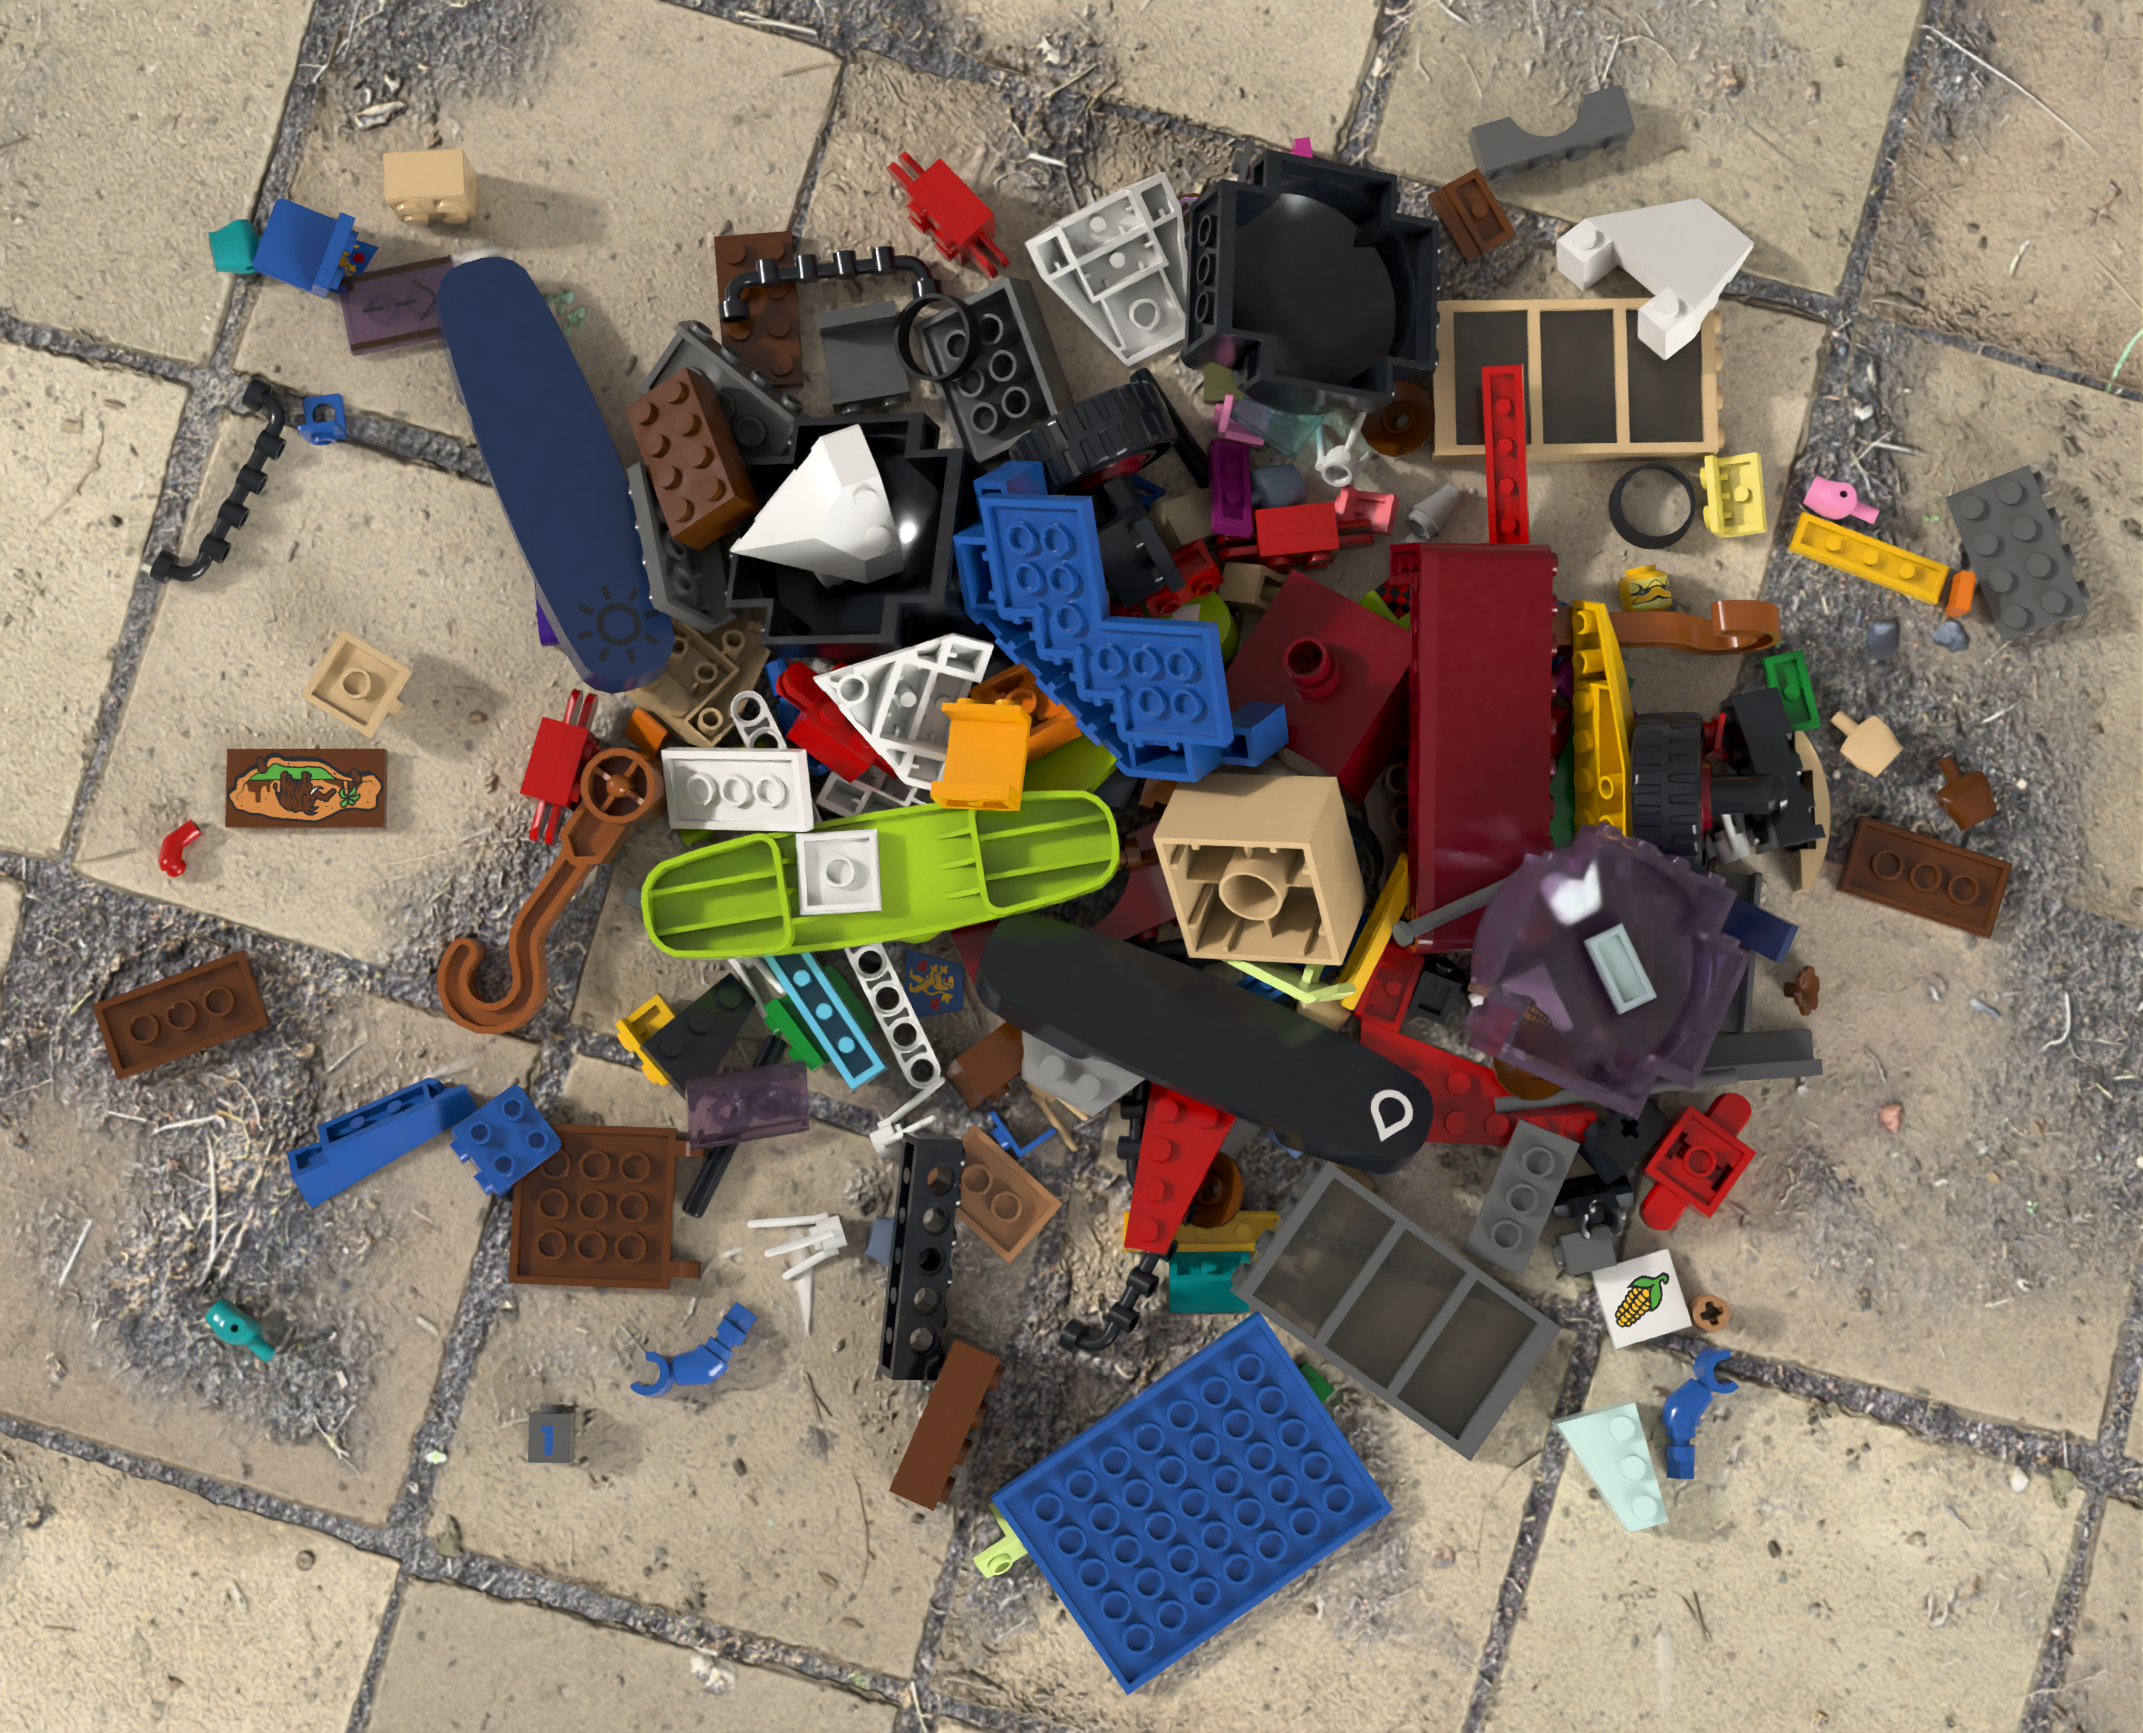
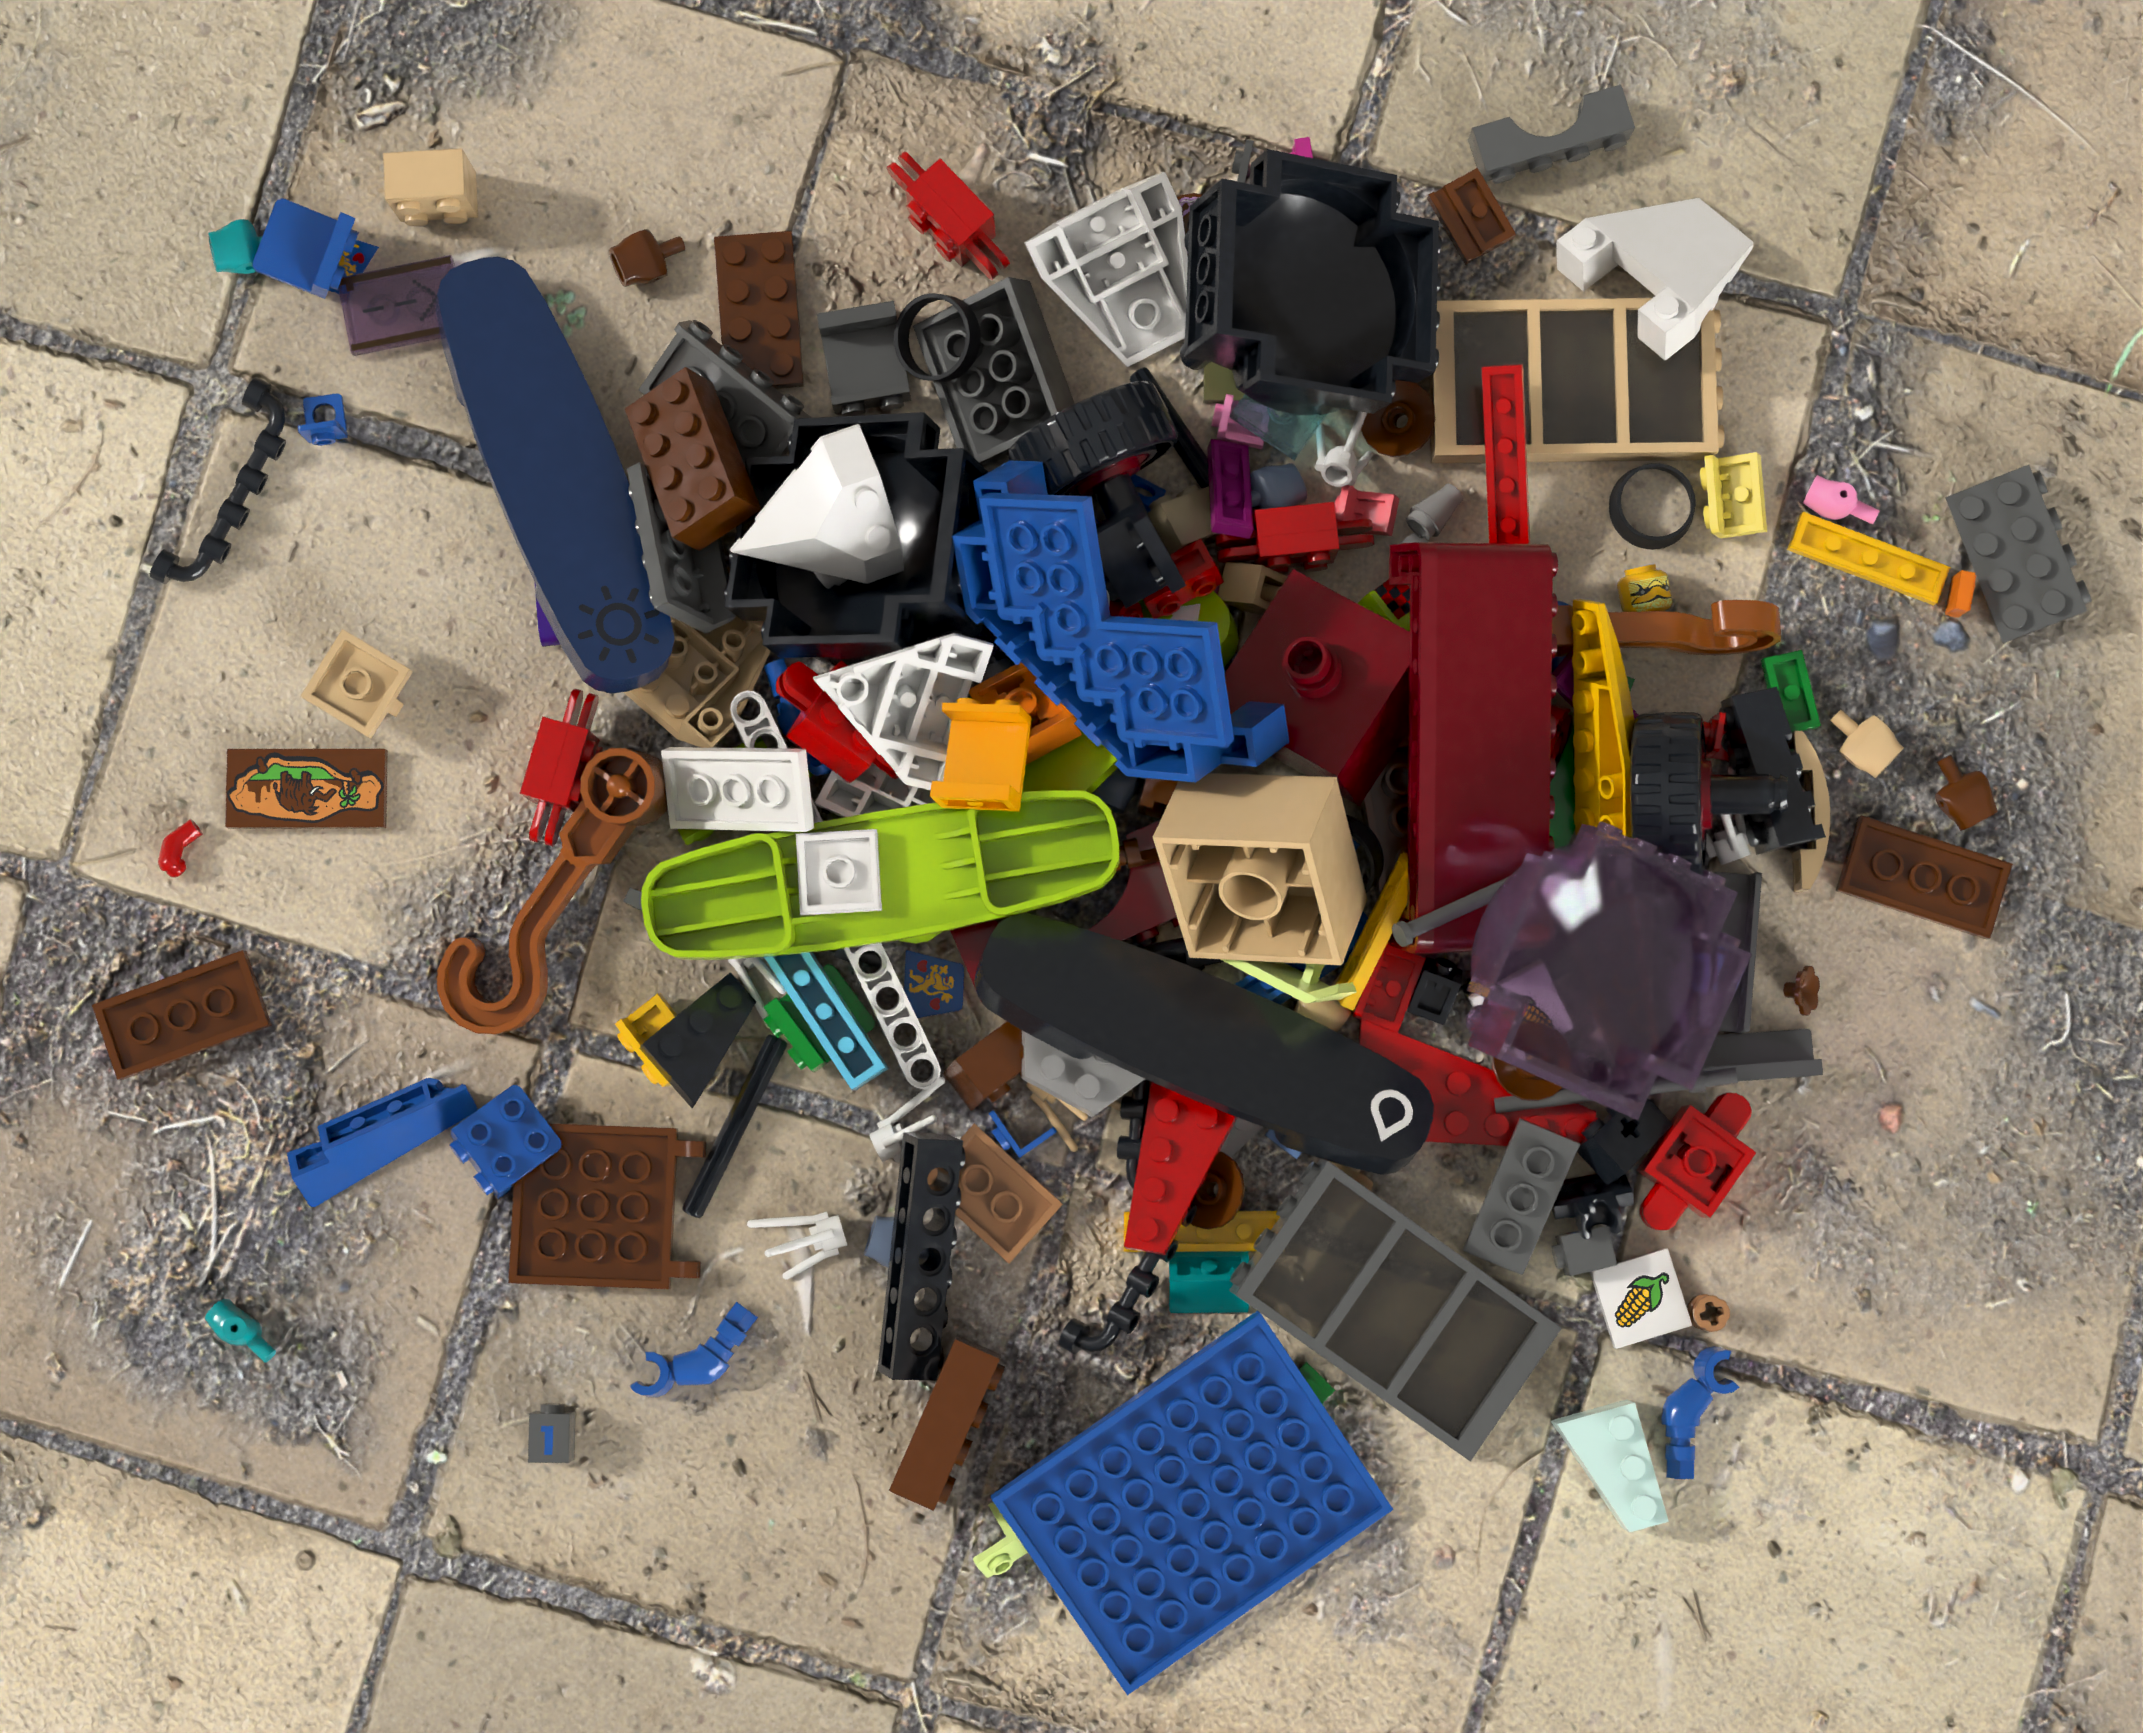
orange slope [625,707,672,757] -> none
clear purple tile [684,1060,809,1151] -> none
black bar [717,246,944,324] -> none
light aqua tile [1583,924,1657,1015] -> none
dark blue tile [1696,877,1799,963] -> none
none -> reddish brown piece [609,229,685,287]

